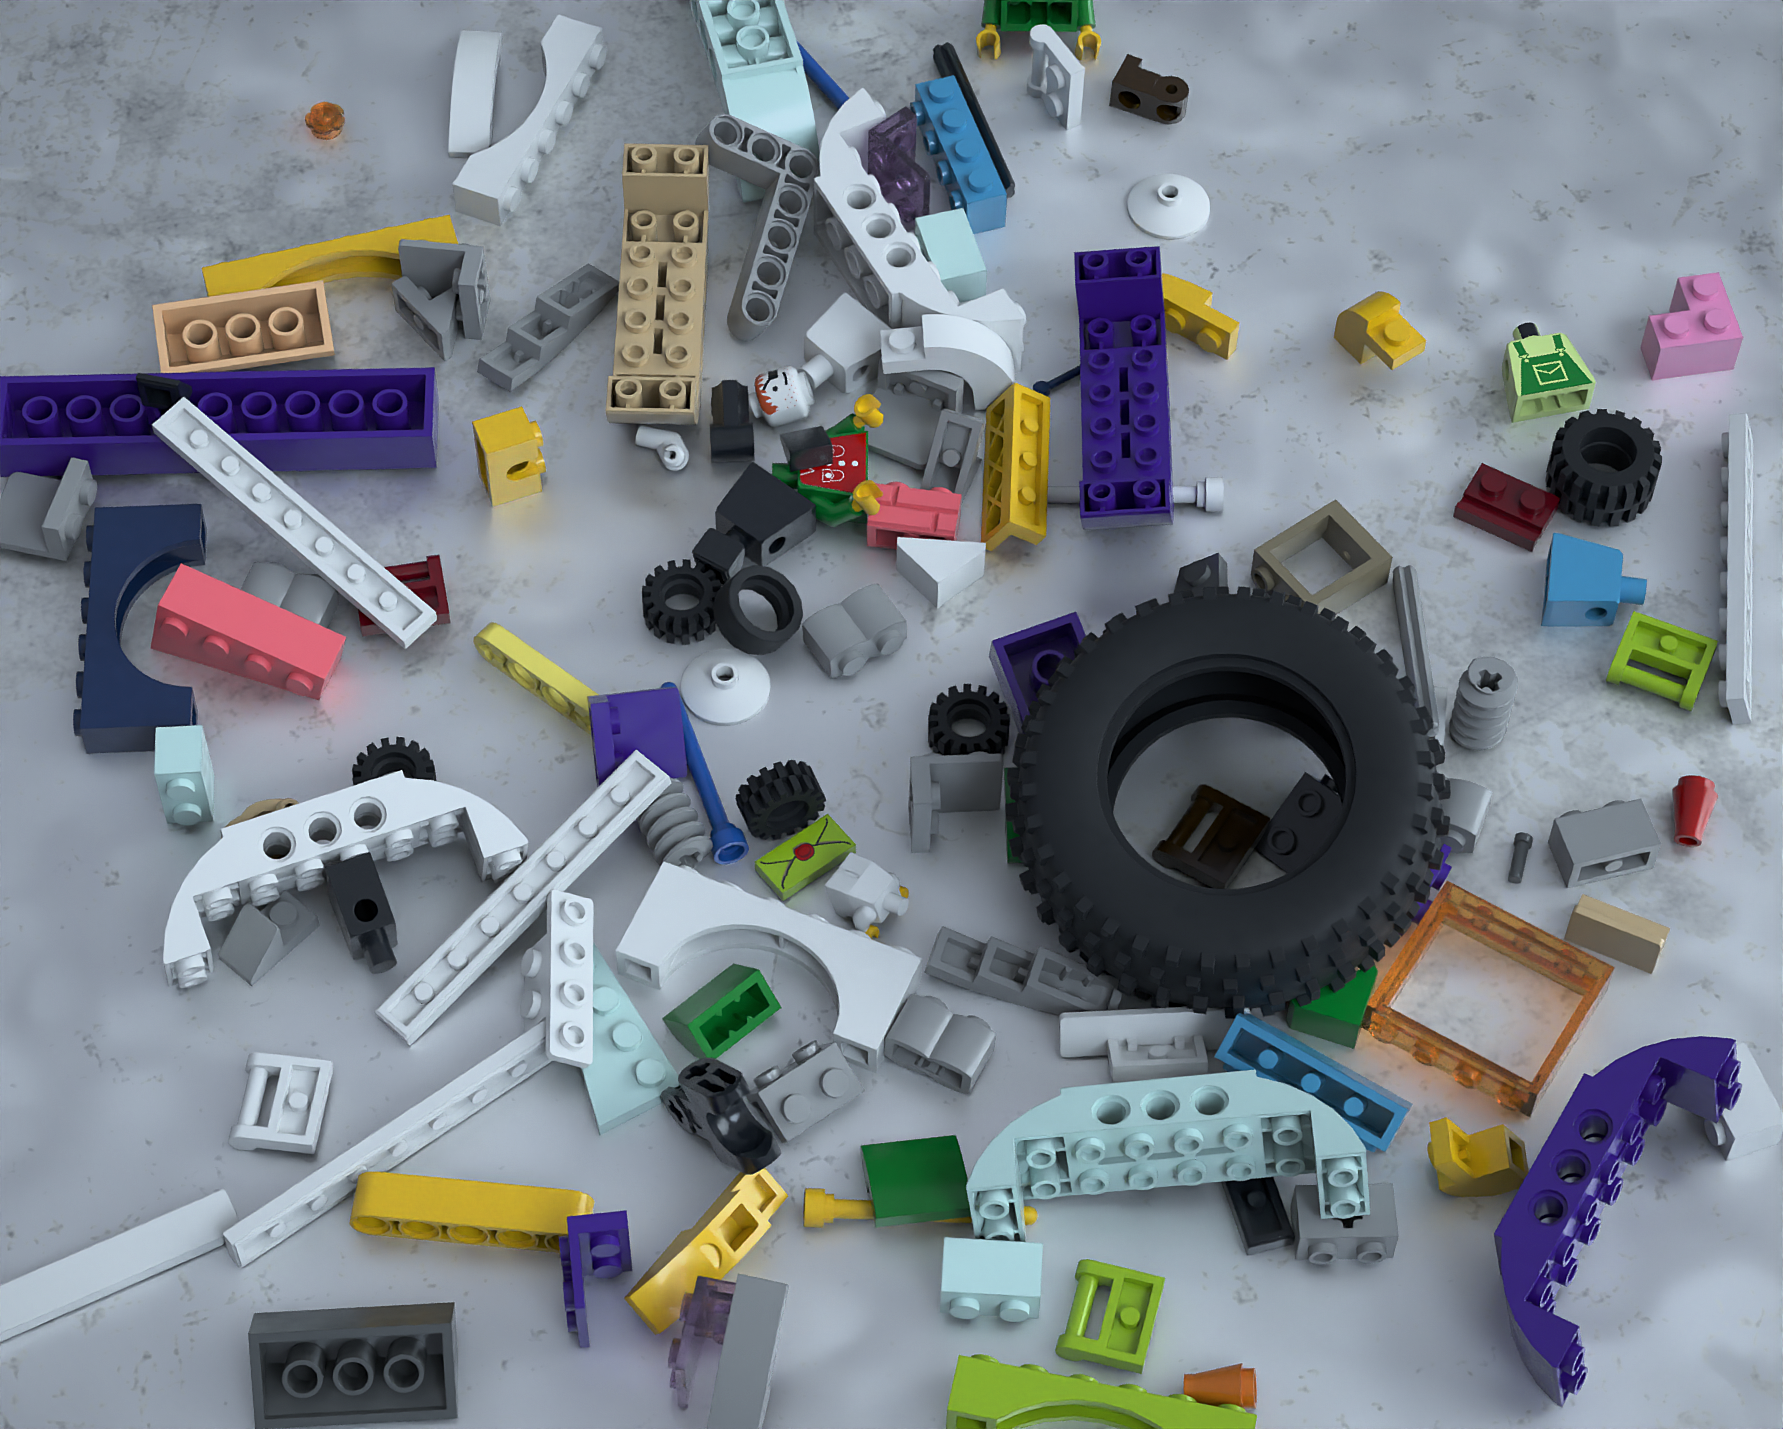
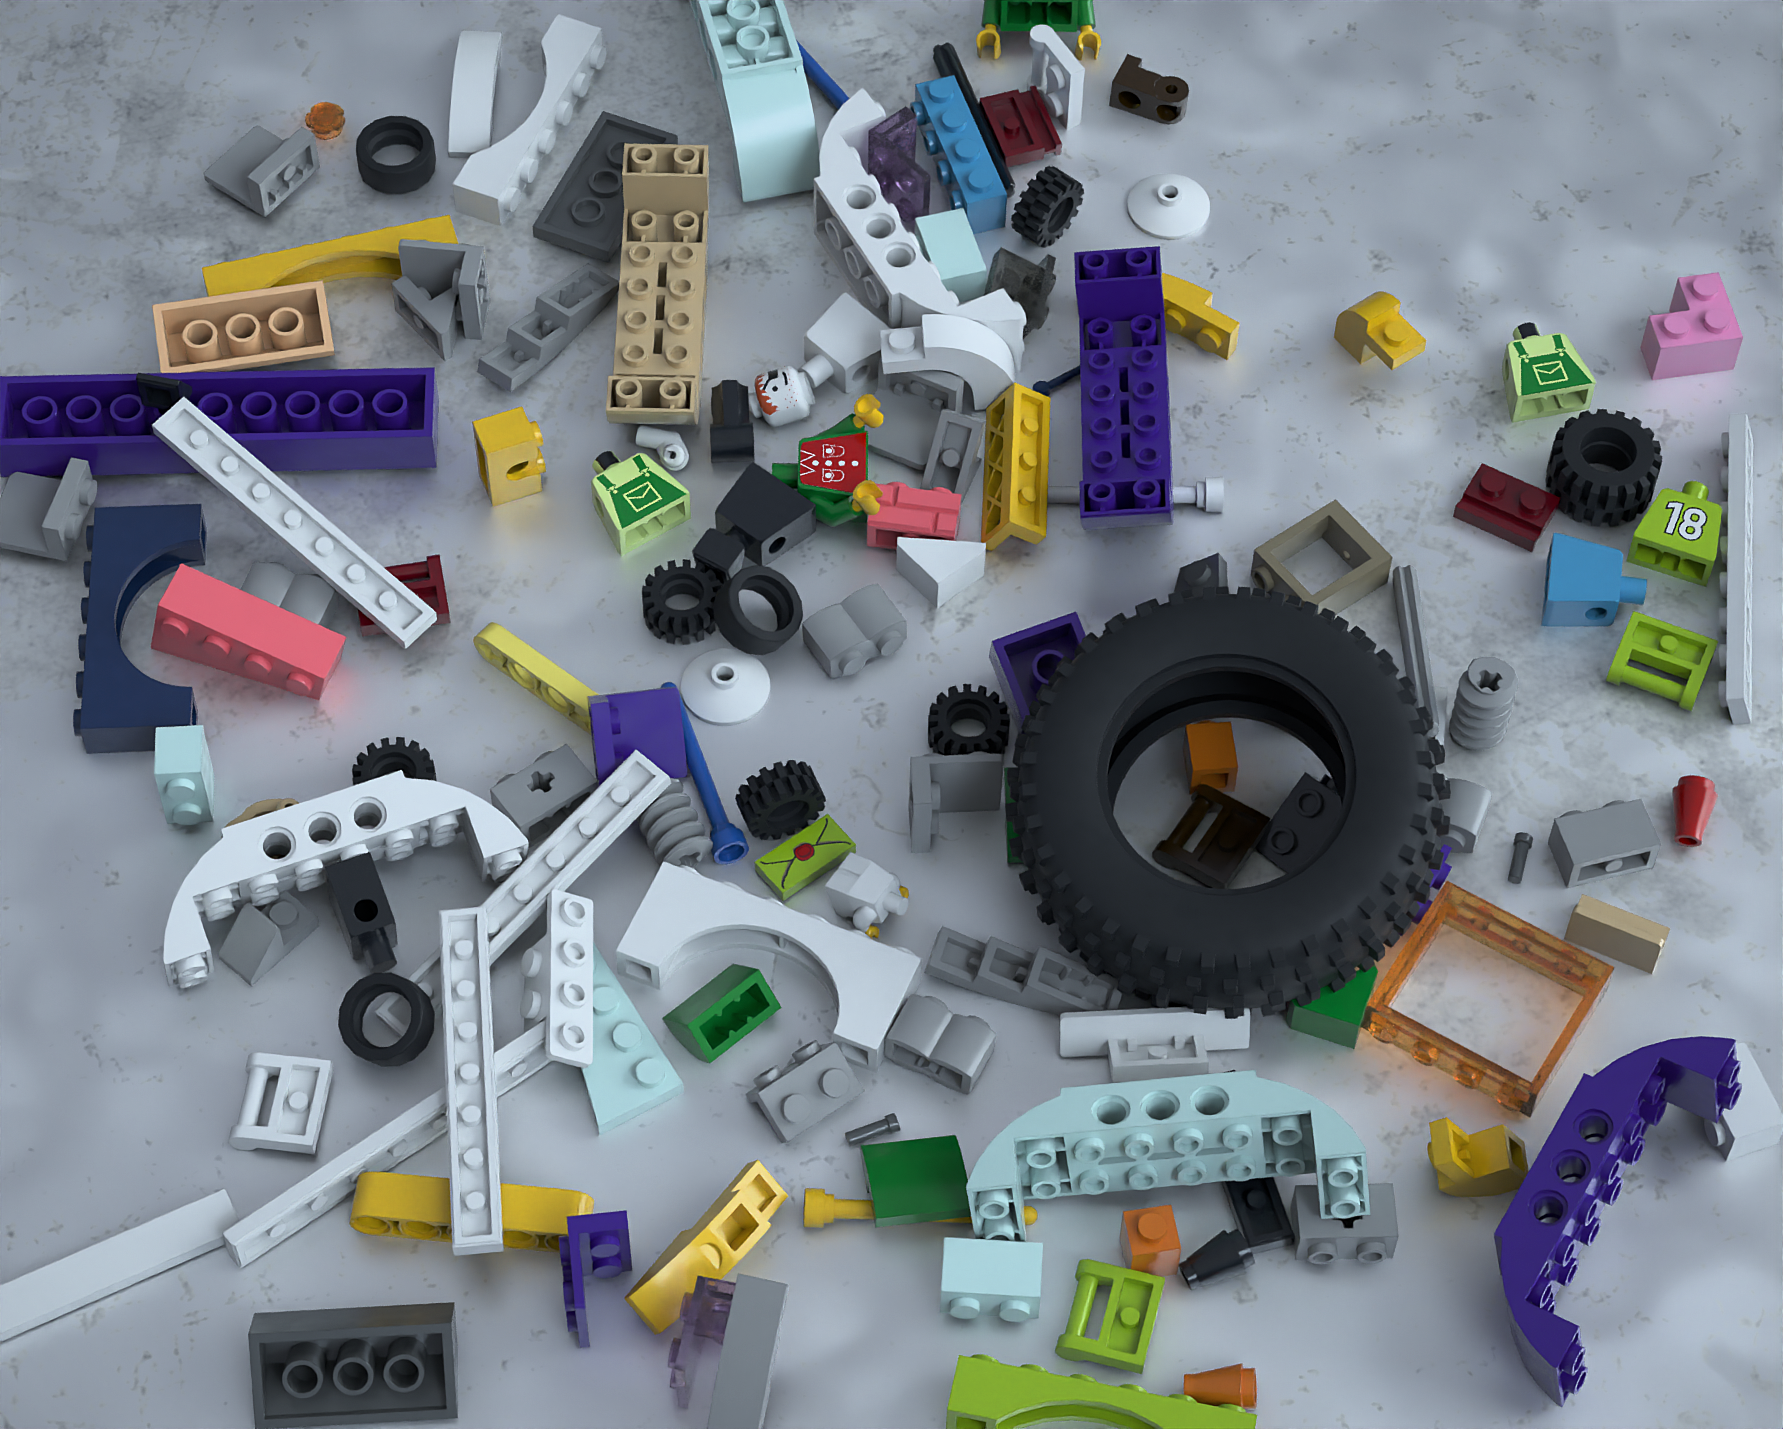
black piece [661,1058,781,1175] -> none
light grey beam [695,114,819,341] -> none
black slope [780,426,833,472] -> none
dark azure brick [1214,1011,1413,1152] -> none
none -> light grey bracket [204,126,320,217]
none -> black tyre [338,972,435,1067]
none -> black tyre [356,116,436,194]
none -> white tile [439,906,504,1256]
none -> light grey brick [490,744,598,848]
none -> dark grey plate [532,111,678,262]
none -> yellowish green torso [591,451,691,556]
none -> dark grey piece [845,1113,900,1146]
none -> dark red plate [979,85,1062,167]
none -> clear smoke bracket [984,247,1056,339]
none -> black tyre [1011,166,1084,248]
none -> orange brick [1119,1205,1181,1277]
none -> black cone [1178,1229,1255,1290]
none -> orange brick [1182,720,1238,795]
none -> lime torso [1626,481,1722,587]

